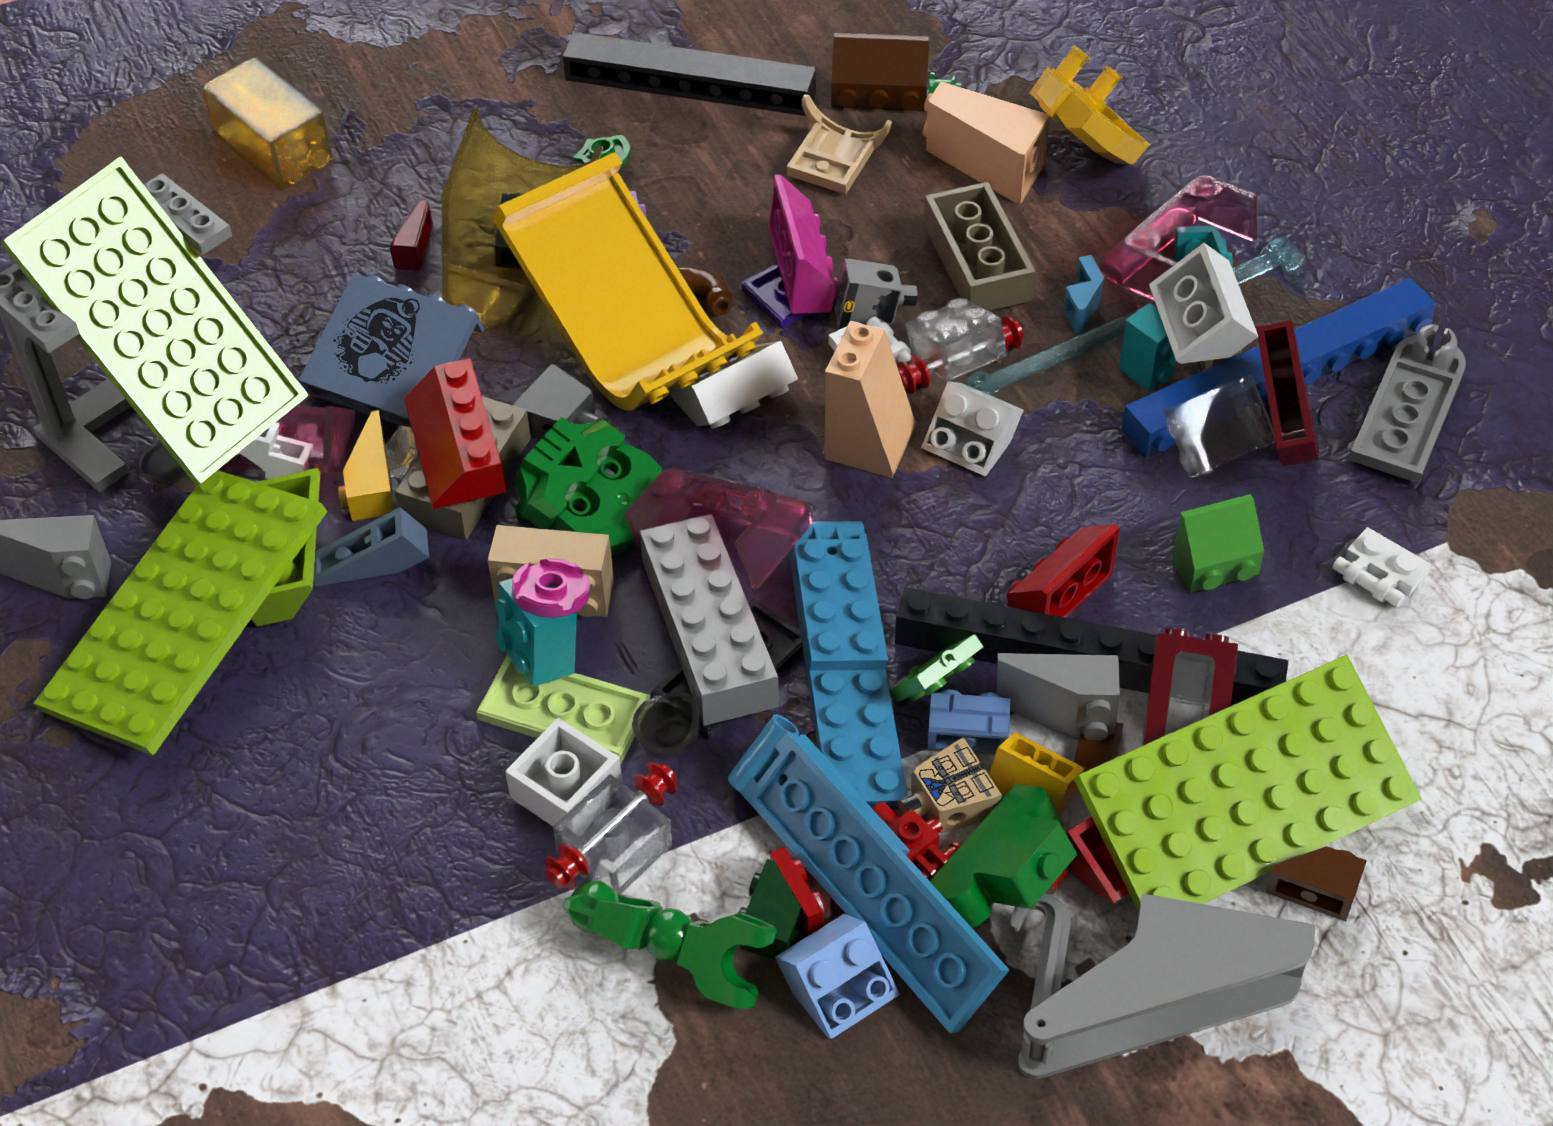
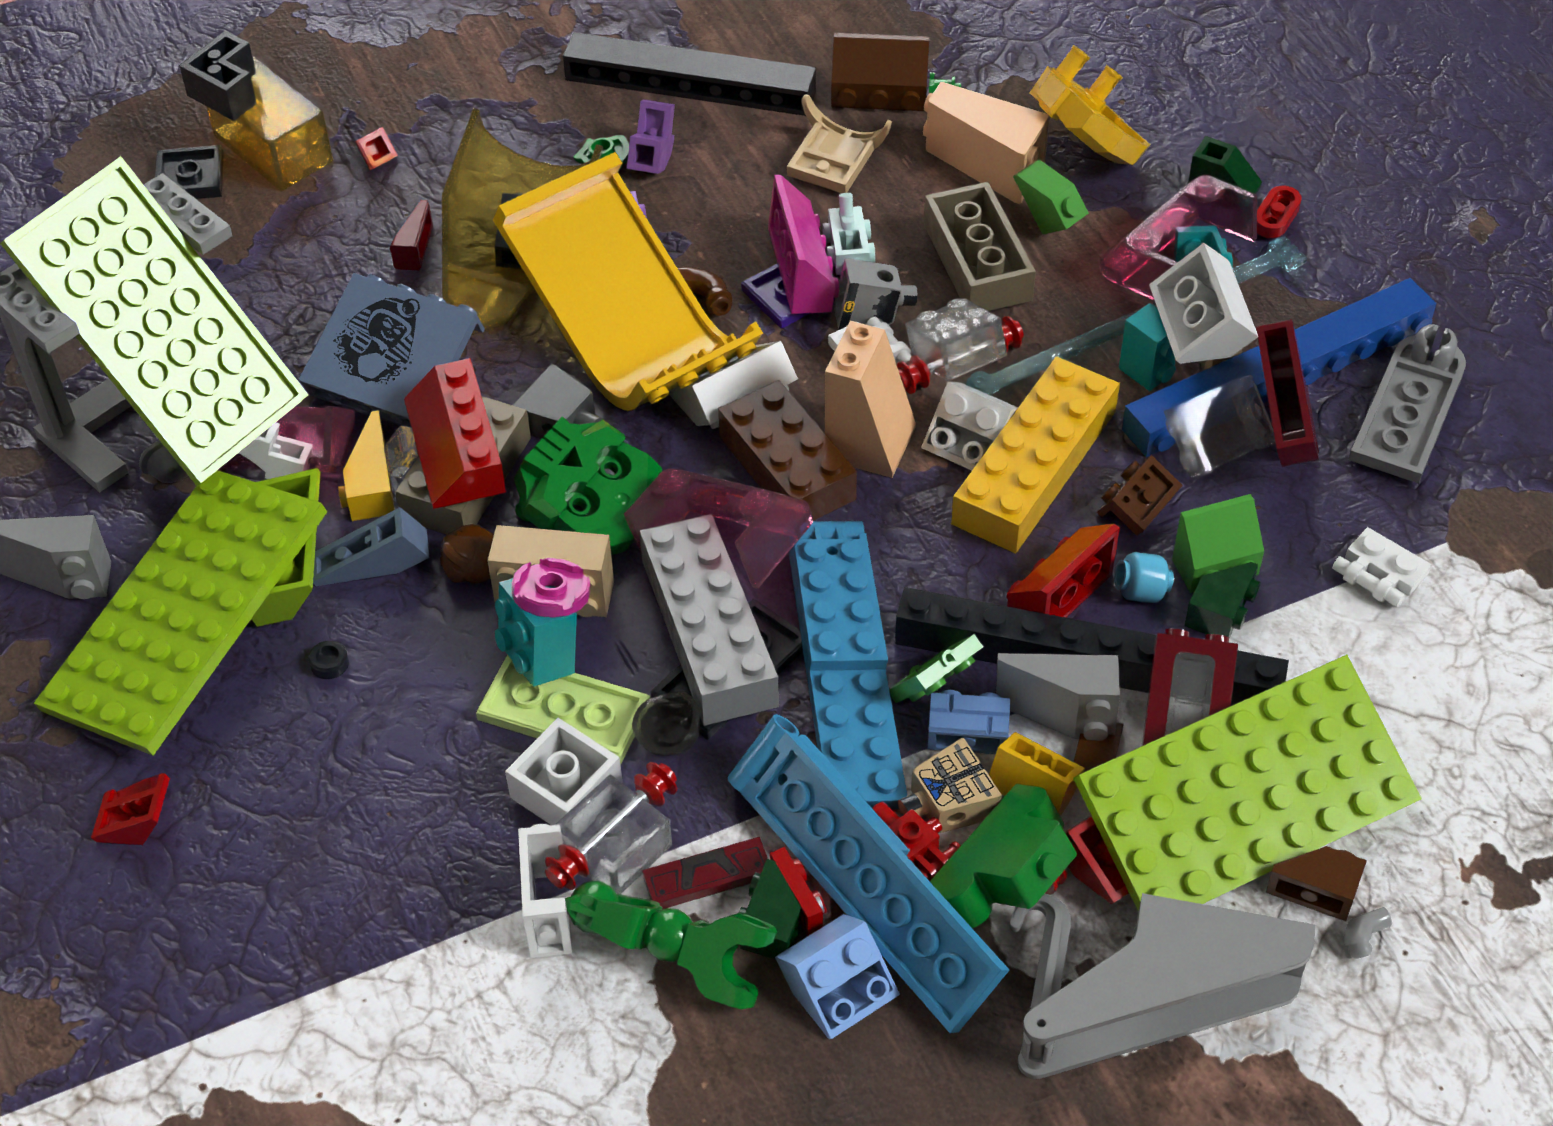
dark azure slope [1063,255,1104,334] -> none
none -> red slope [91,773,170,845]
none -> black tile [155,145,224,199]
none -> black brick [179,31,257,121]
none -> black tile [308,641,349,679]
none -> slope [355,127,398,170]
none -> reddish brown hair [440,524,494,583]
none -> white panel [518,824,573,958]
none -> medium lavender brick [627,100,675,174]
none -> dark red tile [642,837,768,909]
none -> reddish brown brick [718,380,857,522]
none -> light aqua brick [822,193,875,275]
none -> yellow brick [951,356,1120,554]
none -> bright green slope [1013,159,1089,235]
none -> reddish brown bracket [1096,455,1183,536]
none -> medium azure head [1114,552,1174,603]
none -> dark green slope [1184,562,1261,638]
none -> dark green slope [1188,136,1262,206]
none -> red plate [1253,186,1302,238]
none -> light grey arm [1343,907,1392,959]

